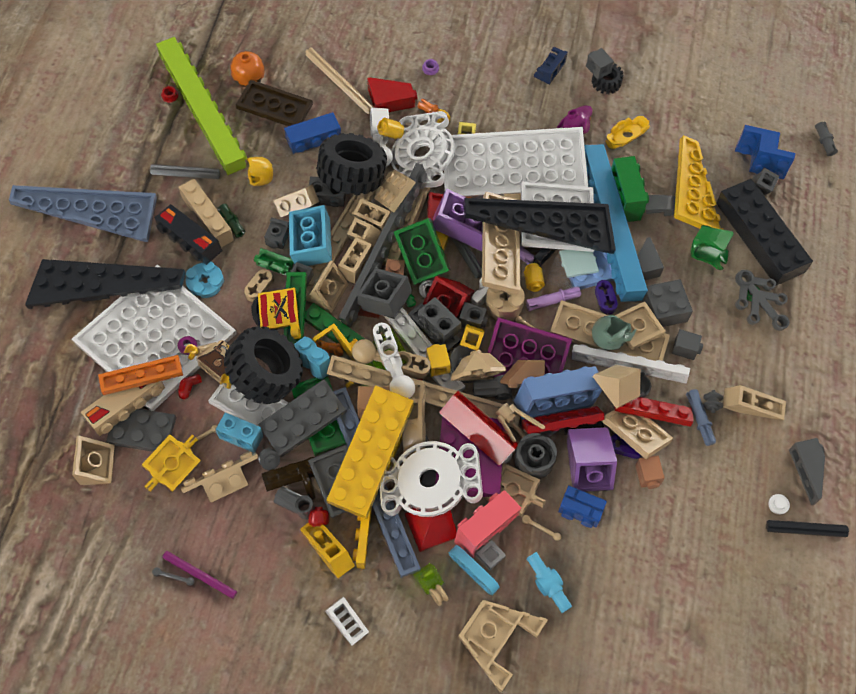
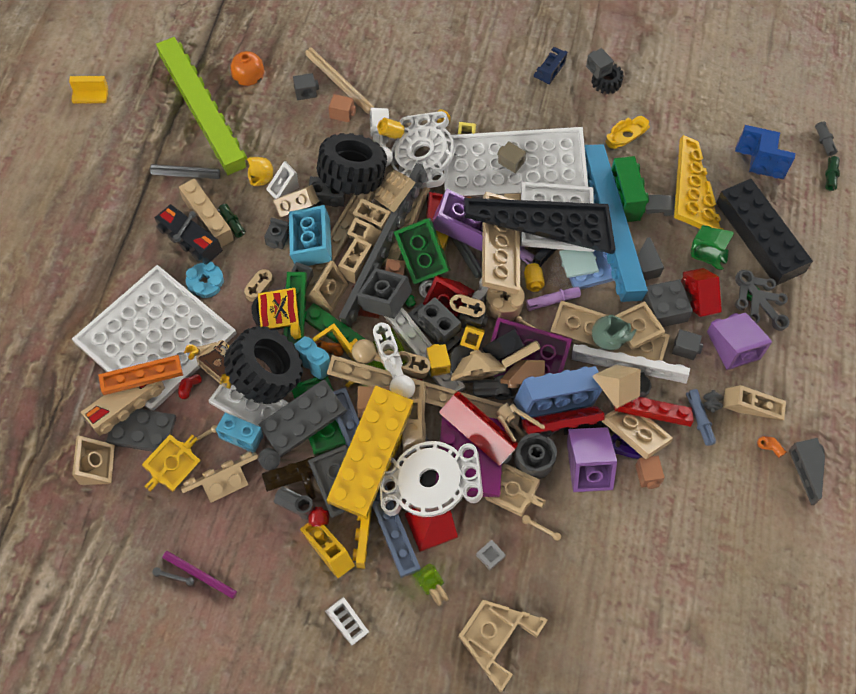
sand blue wing [9,185,157,242] -> none
black wing [25,259,186,309] -> none
red plate [161,86,179,103] -> none
magenta plate [177,336,197,355] -> none
dark brown plate [236,80,313,126] -> none
green hinge [254,248,294,276] -> none
blue brick [284,112,341,154] -> none
red slope [367,77,418,112] -> none
orange pin [417,99,439,113] -> none
medium lavender plate [422,59,439,75] -> none
medium azure beam [448,545,500,595] -> none
coral wedge [454,490,521,558] -> none
medium azure pin [527,552,572,613] -> none
magenta animal [557,105,593,134] -> none
blue brick [558,485,607,528] -> none
dark purple beam [595,280,618,315] -> none
dark grey brick [752,168,779,196] -> none
black axle [766,520,849,537] -> none
white plate [768,494,790,515] -> none
none -> yellow panel [69,76,108,103]
none -> dark grey hinge [173,211,196,242]
none -> white slope [266,161,299,199]
none -> dark grey brick [293,73,319,100]
none -> nougat brick [329,94,356,122]
none -> tan beam [450,294,486,317]
none -> black slope [482,329,525,361]
none -> dark tan brick [497,141,526,174]
none -> tan tile [502,341,540,368]
none -> red brick [681,268,722,317]
none -> medium lavender slope [707,312,772,370]
none -> orange arm [757,436,787,458]
none -> dark green pin [825,156,840,191]

